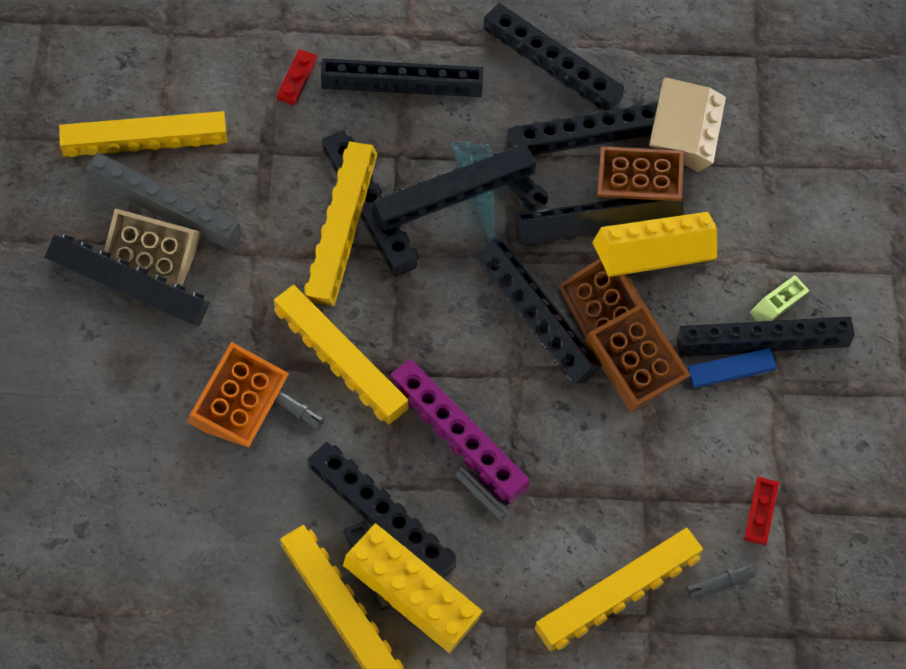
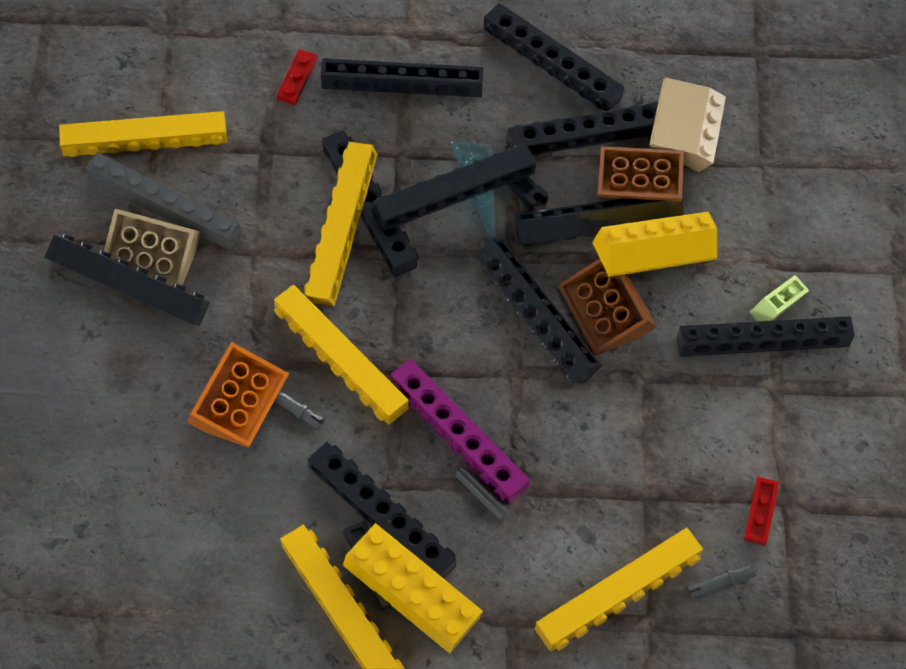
dark orange slope [585,303,691,413] -> none
blue tile [687,348,777,388] -> none

